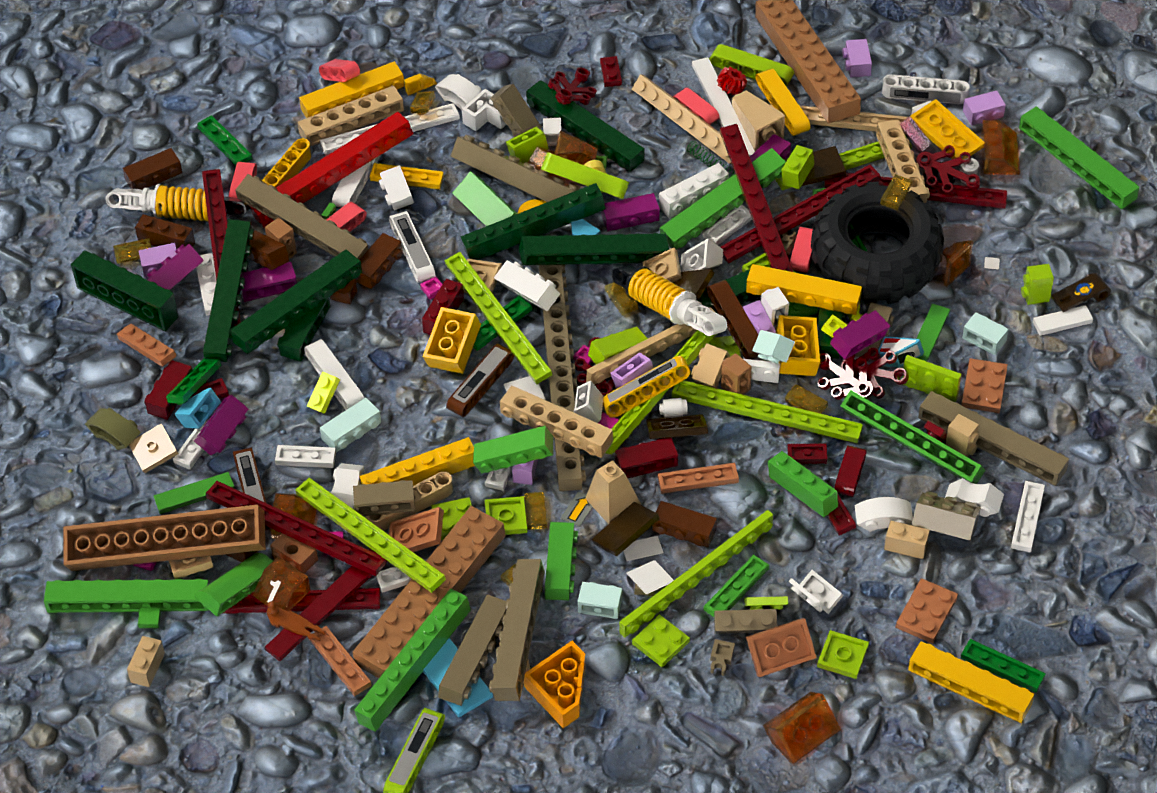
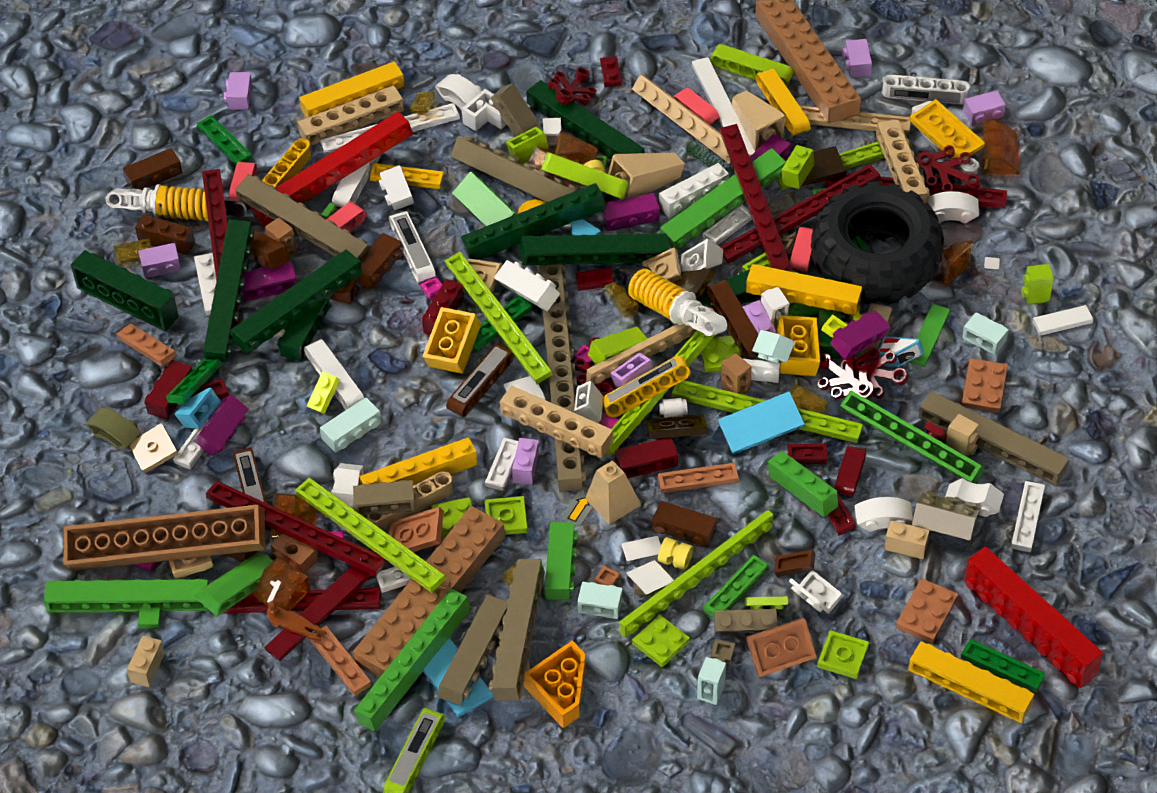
magenta brick [147,244,204,290] -> none
bright green tile [153,472,235,514] -> none
white plate [275,445,336,468] -> none
coral beam [319,59,360,82] -> none
yellow tile [404,73,437,95] -> none
bright green brick [473,426,553,474] -> none
clear yellow plate [524,492,547,530] -> none
dark brown tile [591,502,660,557] -> none
tan brick [691,343,730,388] -> none
red gear [717,66,748,96] -> none
clear orange slope [763,692,841,764] -> none
clear yellow plate [880,175,912,210] -> none
clear pink slope [900,116,931,152] -> none
lime plate [902,355,962,402] -> none
bright green brick [1019,106,1139,210] -> none
dark brown door [1051,273,1111,312] -> none
none -> lavender brick [224,72,253,110]
none -> dark red tile [575,268,615,291]
none -> nougat tile [594,565,621,586]
none -> tan slope [608,153,685,200]
none -> light yellow wheel [658,537,694,571]
none -> light aqua brick [697,657,726,705]
none -> medium azure tile [718,392,805,455]
none -> reddish brown tile [774,549,816,577]
none -> white brick [927,192,979,224]
none -> red brick [964,546,1103,688]

